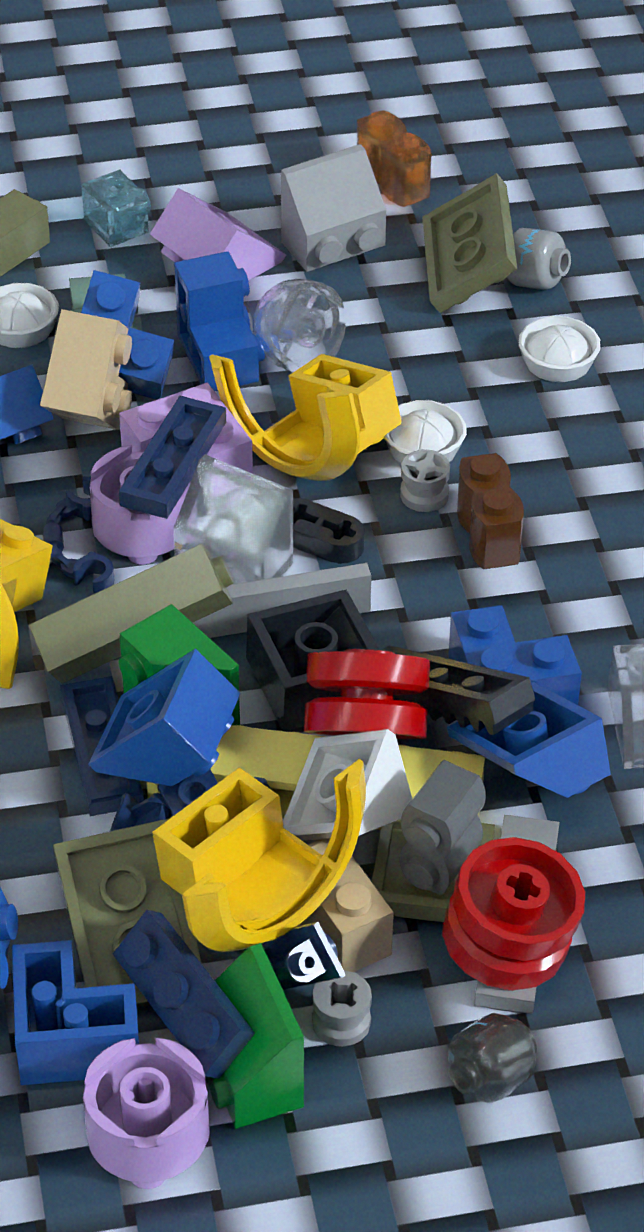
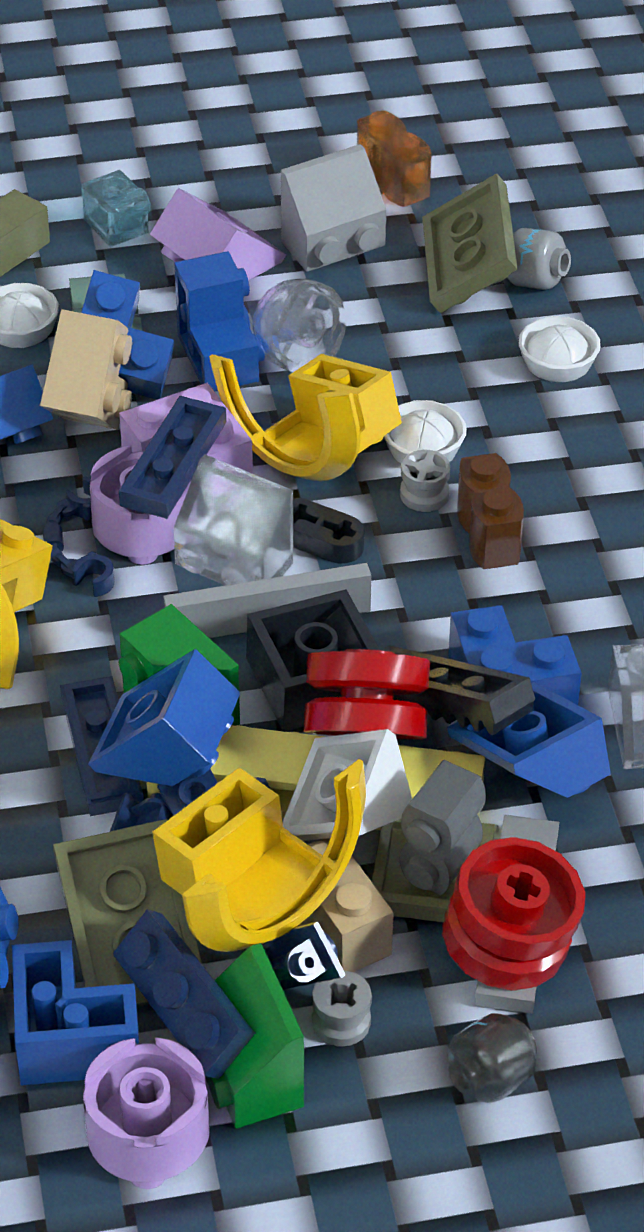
olive brick [29,544,234,684] -> none

